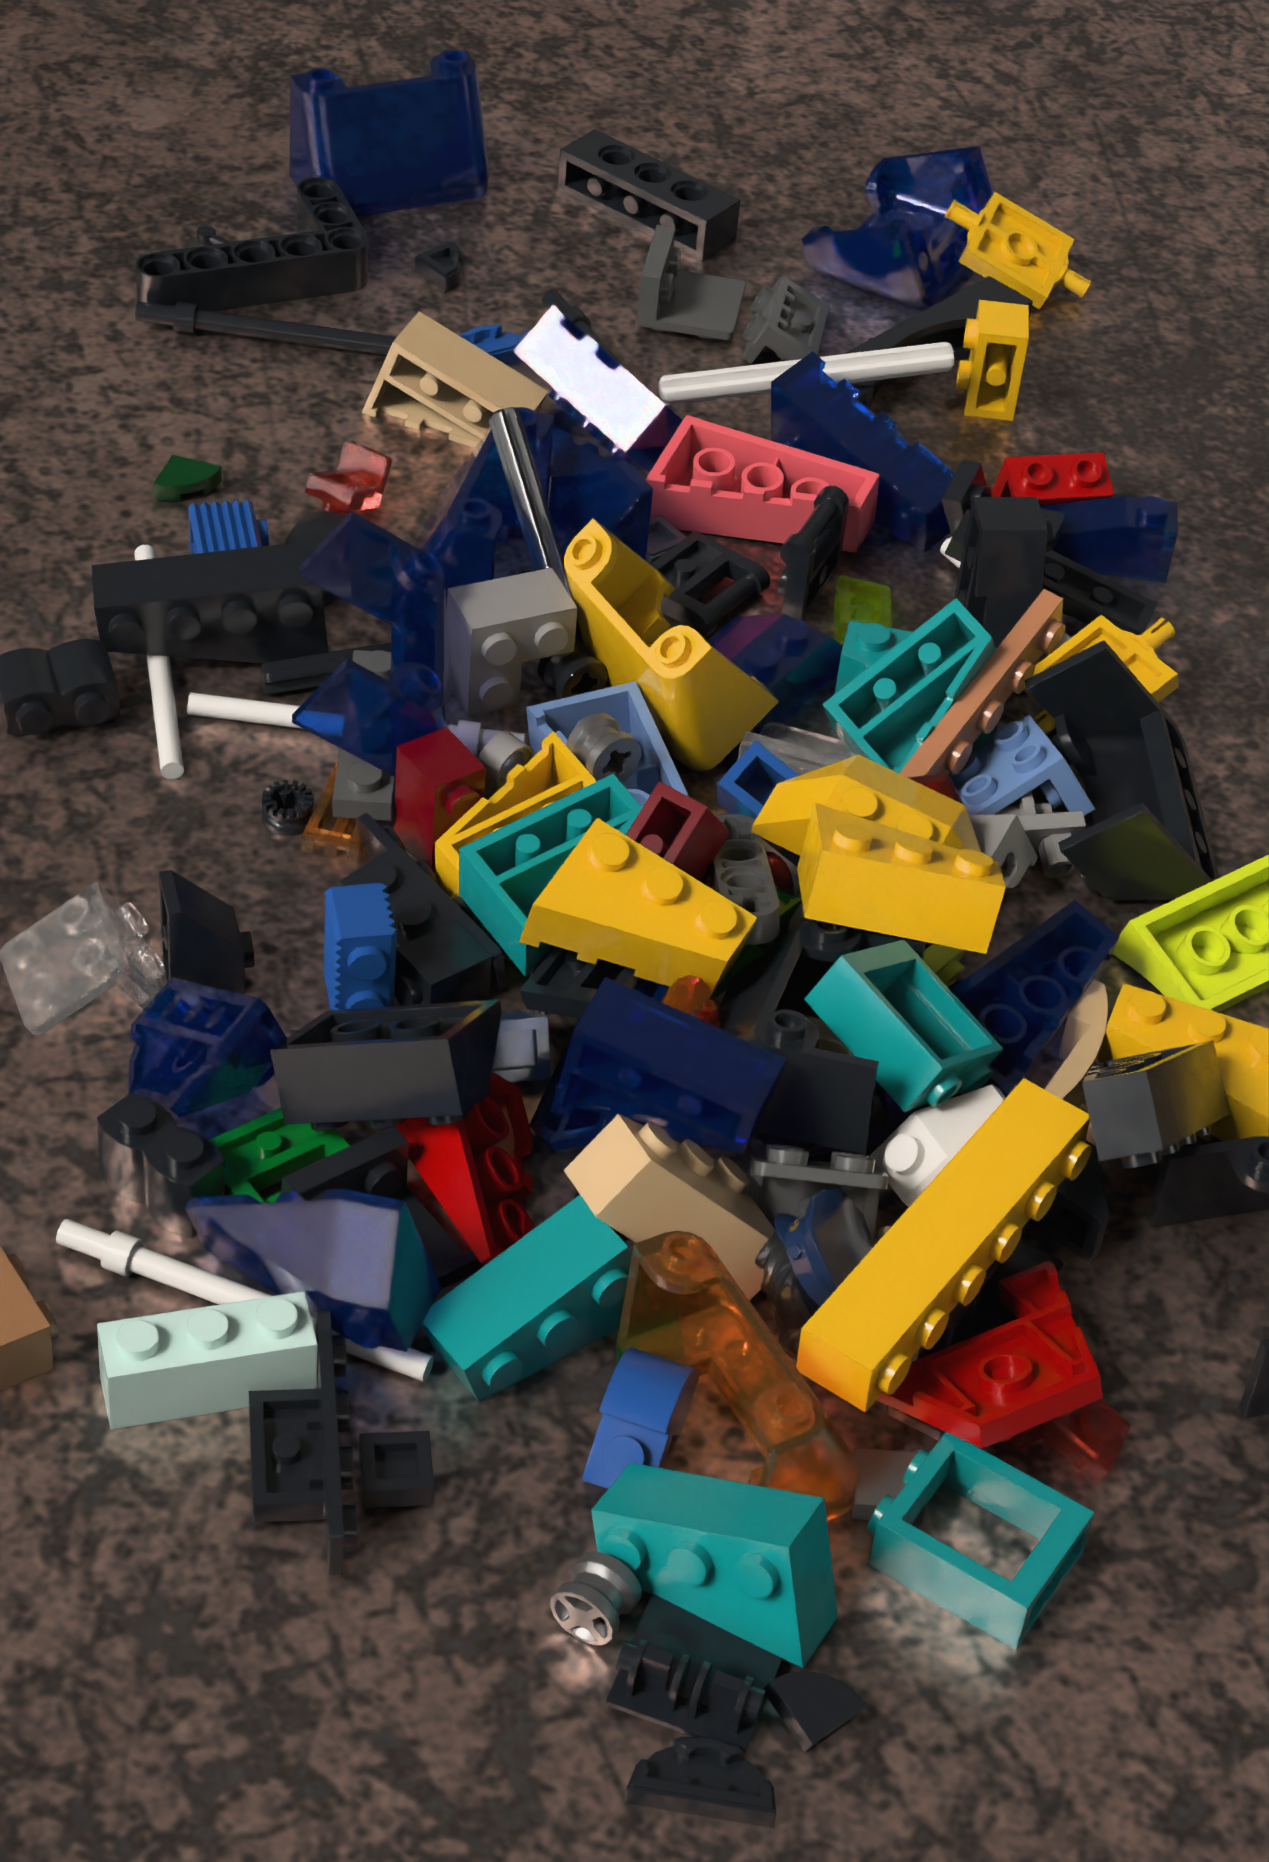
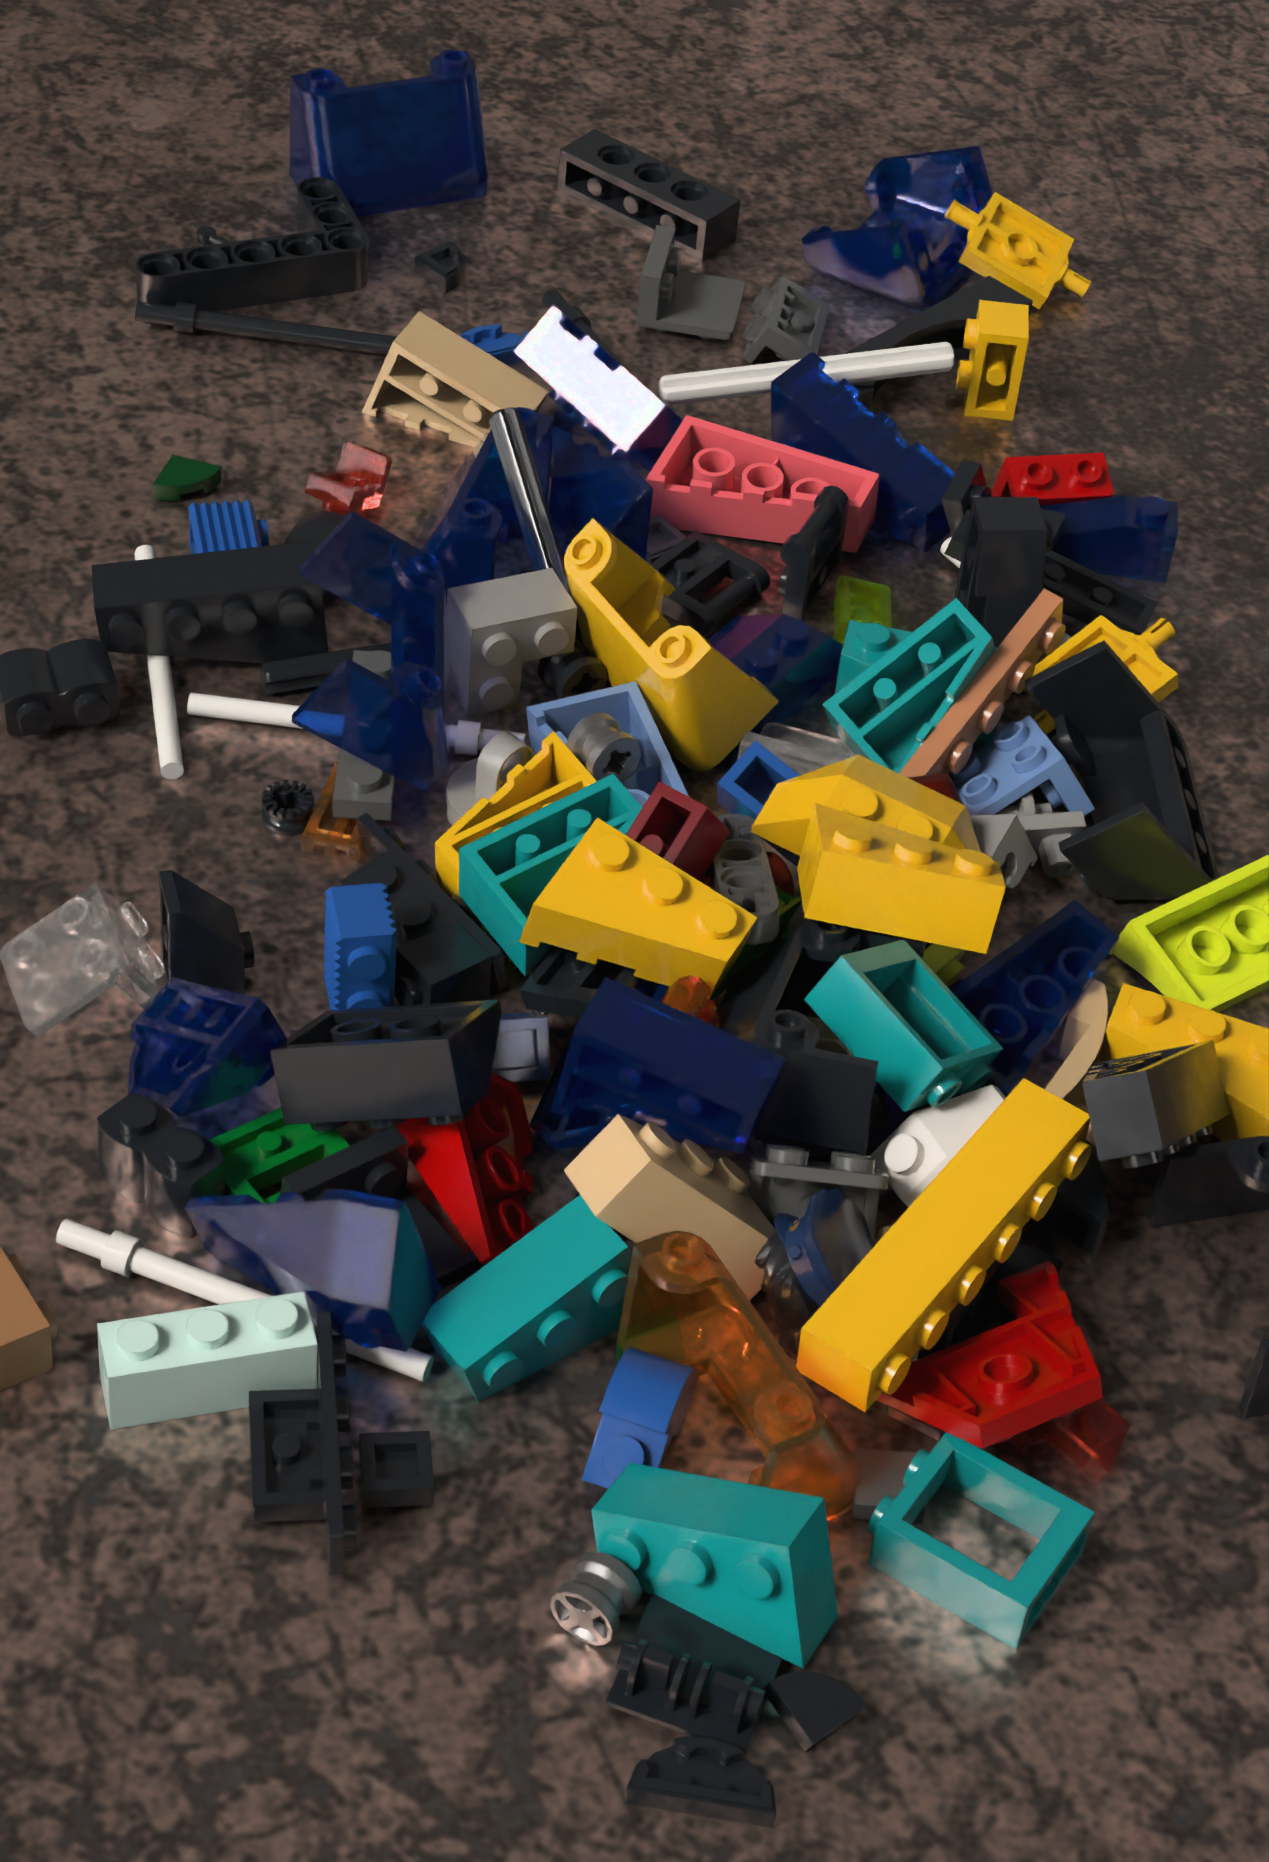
dark red brick [394,727,486,874] -> none

